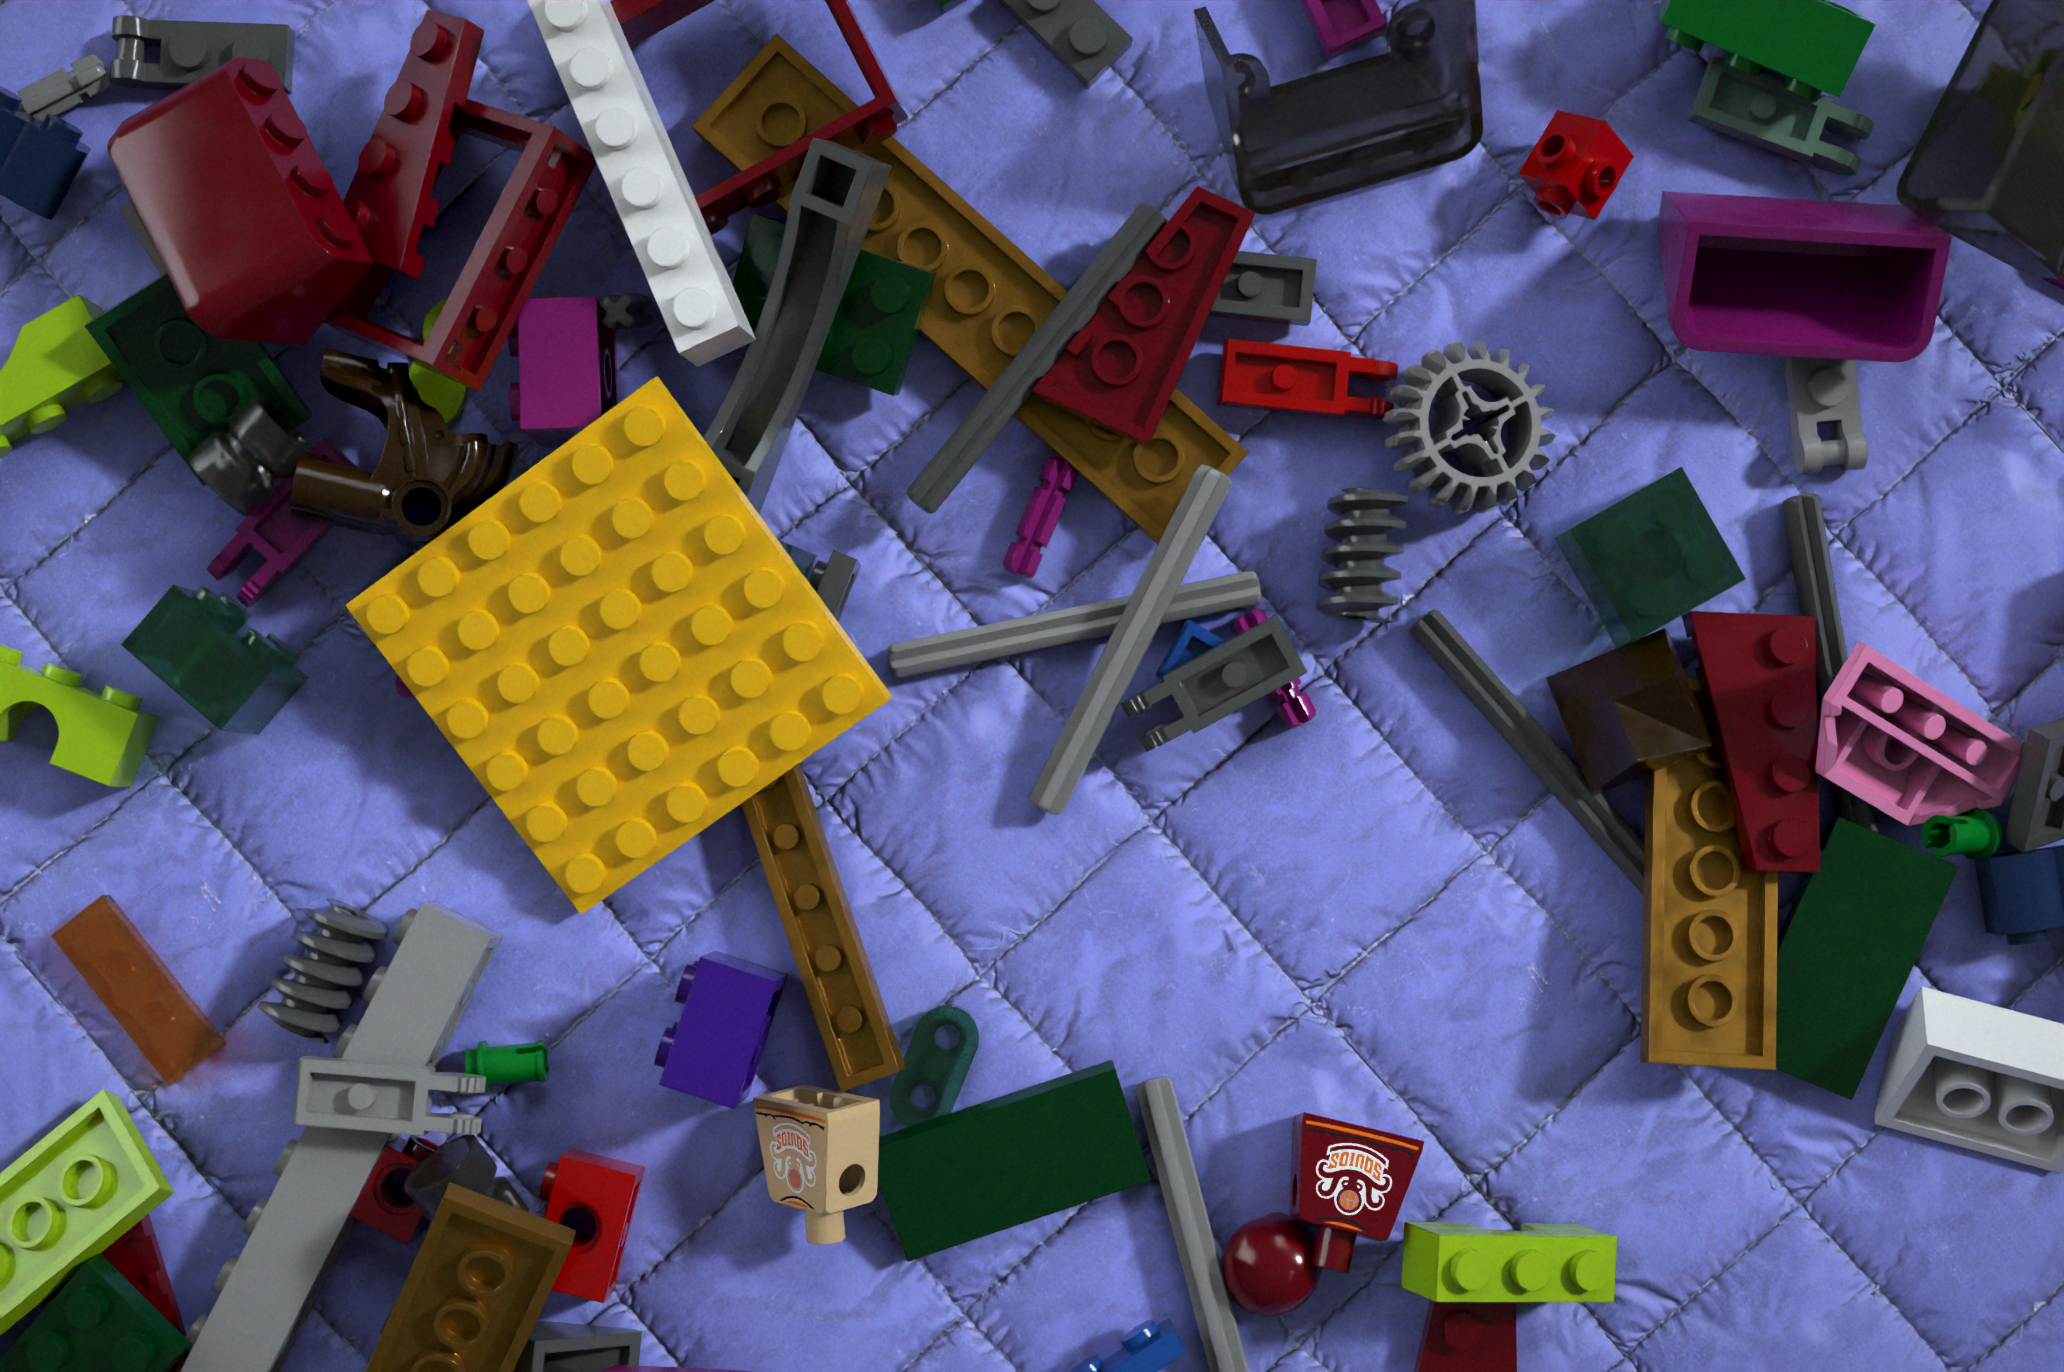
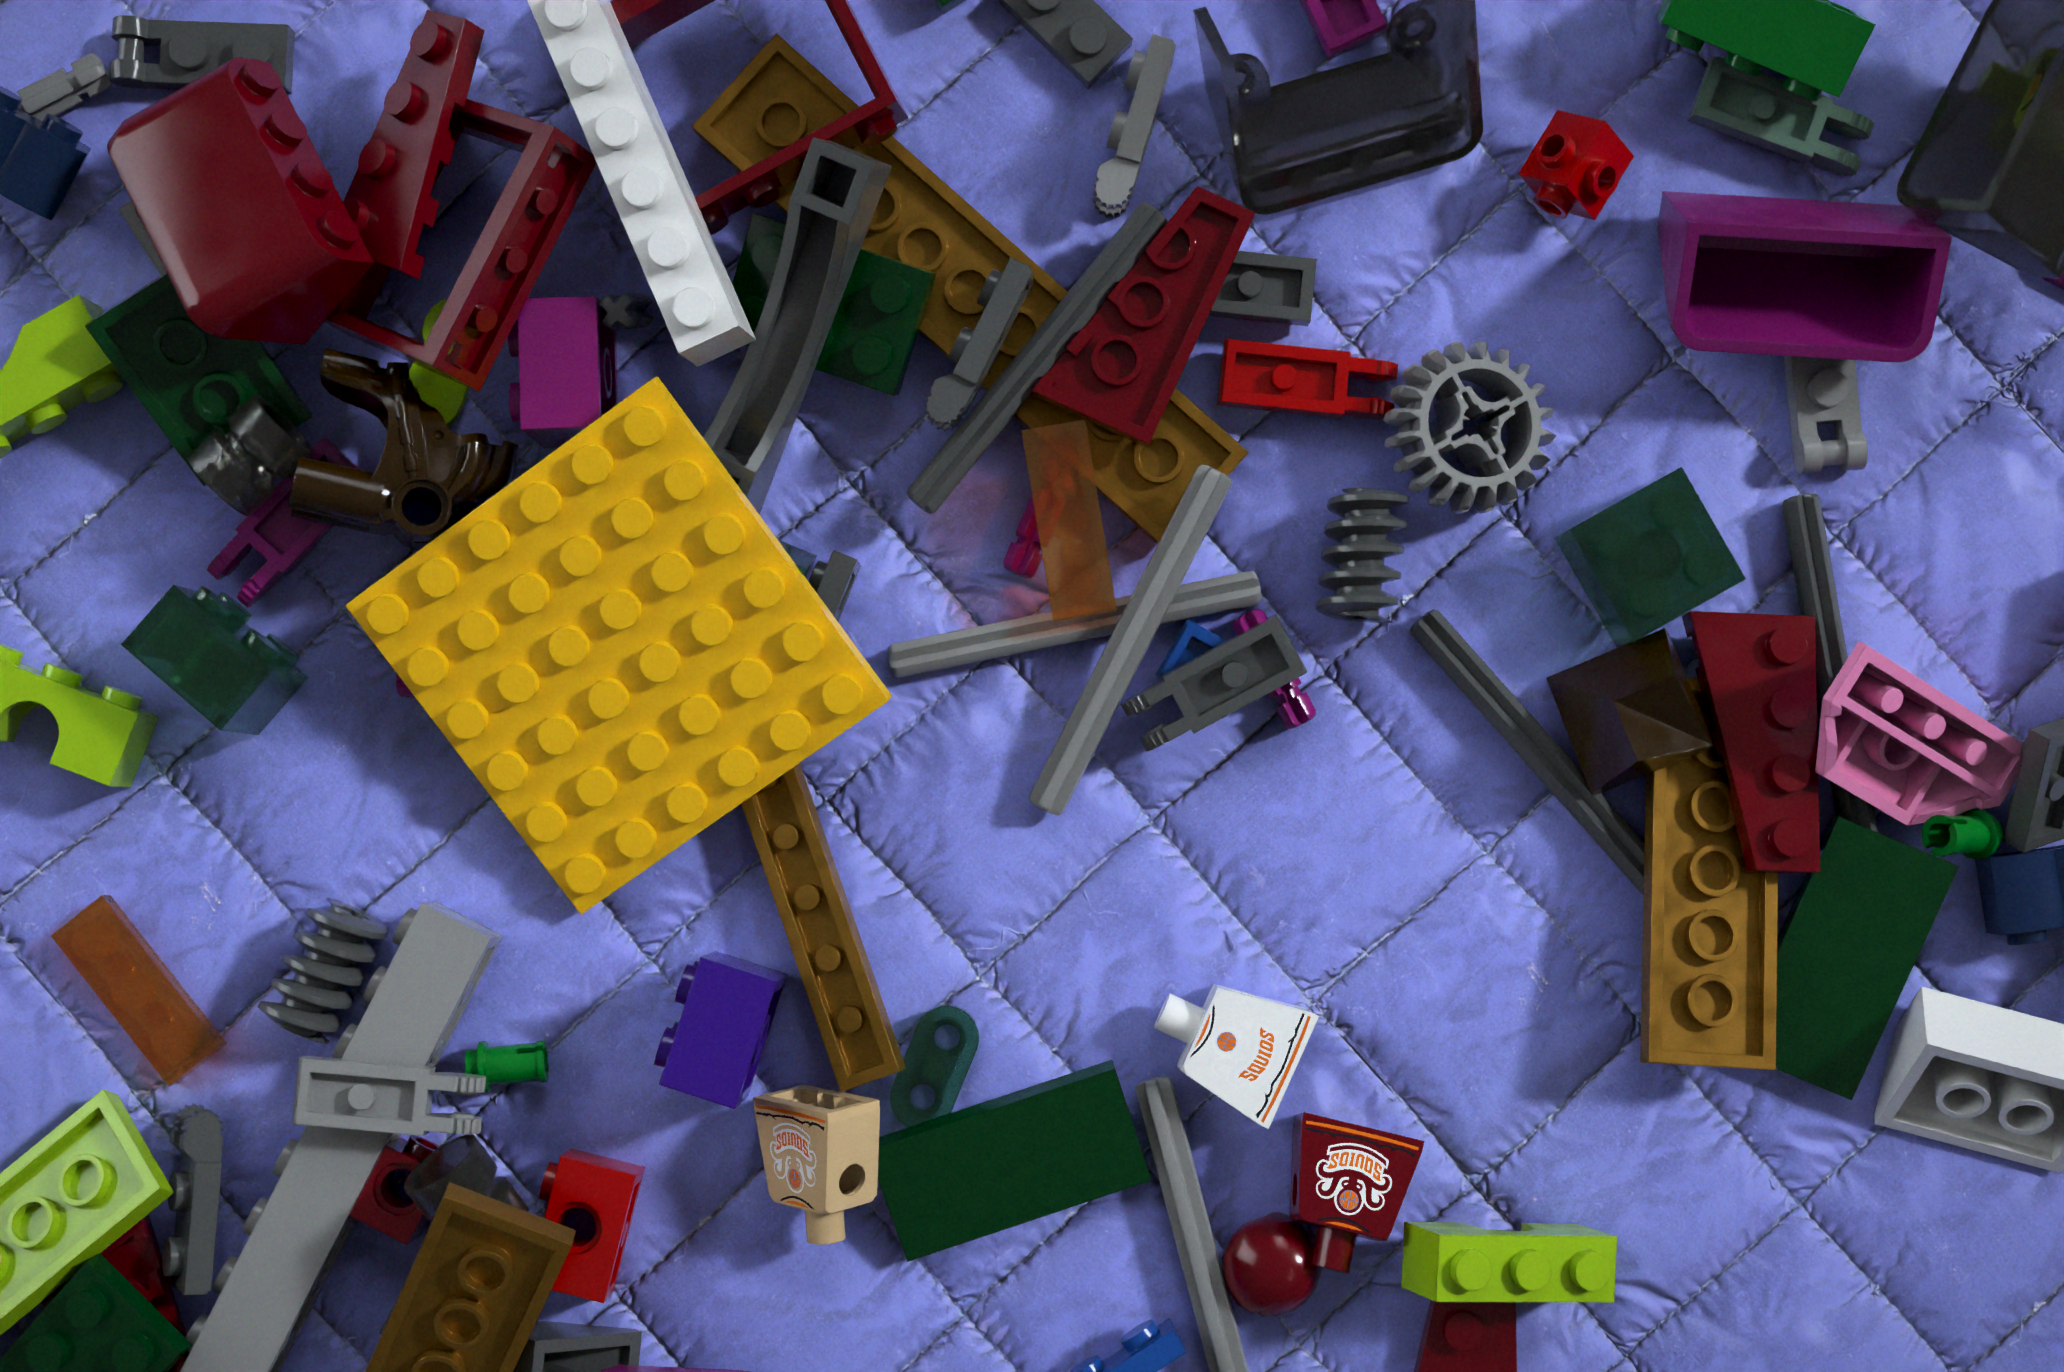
none -> dark grey hinge [162,1103,224,1295]
none -> dark grey hinge [925,257,1033,432]
none -> clear orange plate [1021,420,1117,622]
none -> light grey hinge [1093,34,1176,218]
none -> white torso [1154,984,1319,1129]

